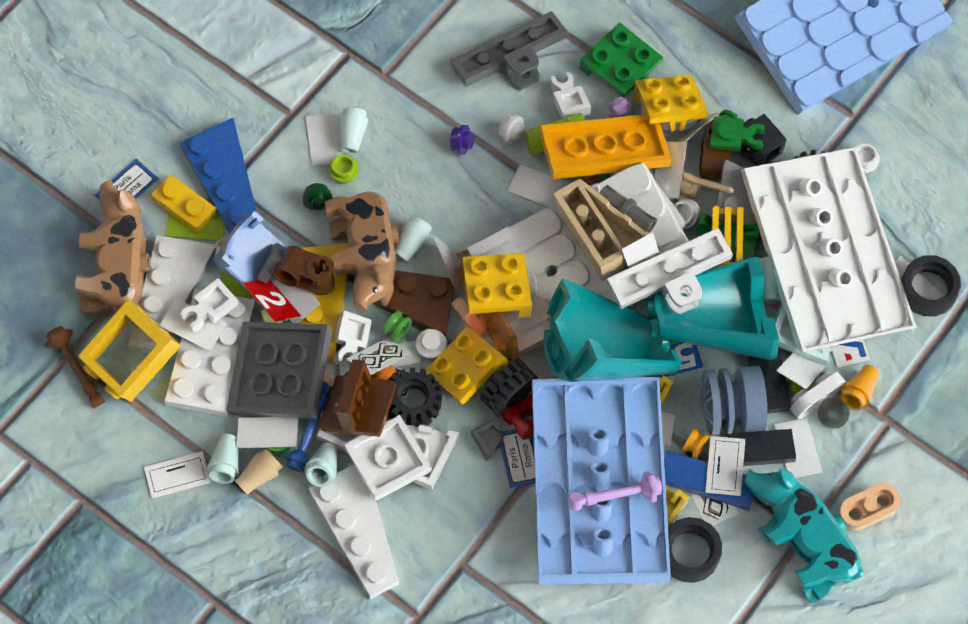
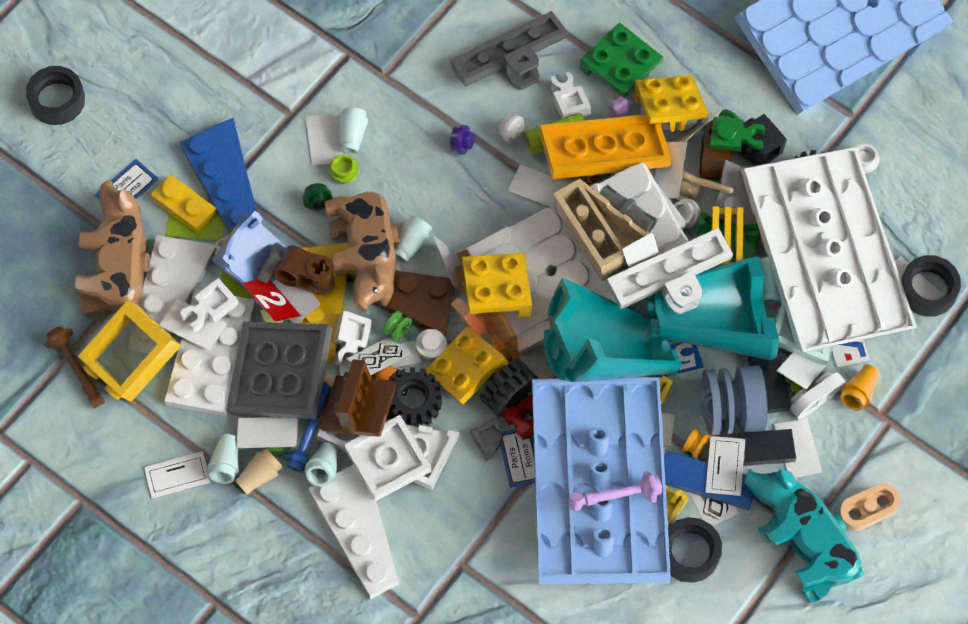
clear smoke plate [817,398,850,429] -> none
none -> black tyre [26,66,85,125]

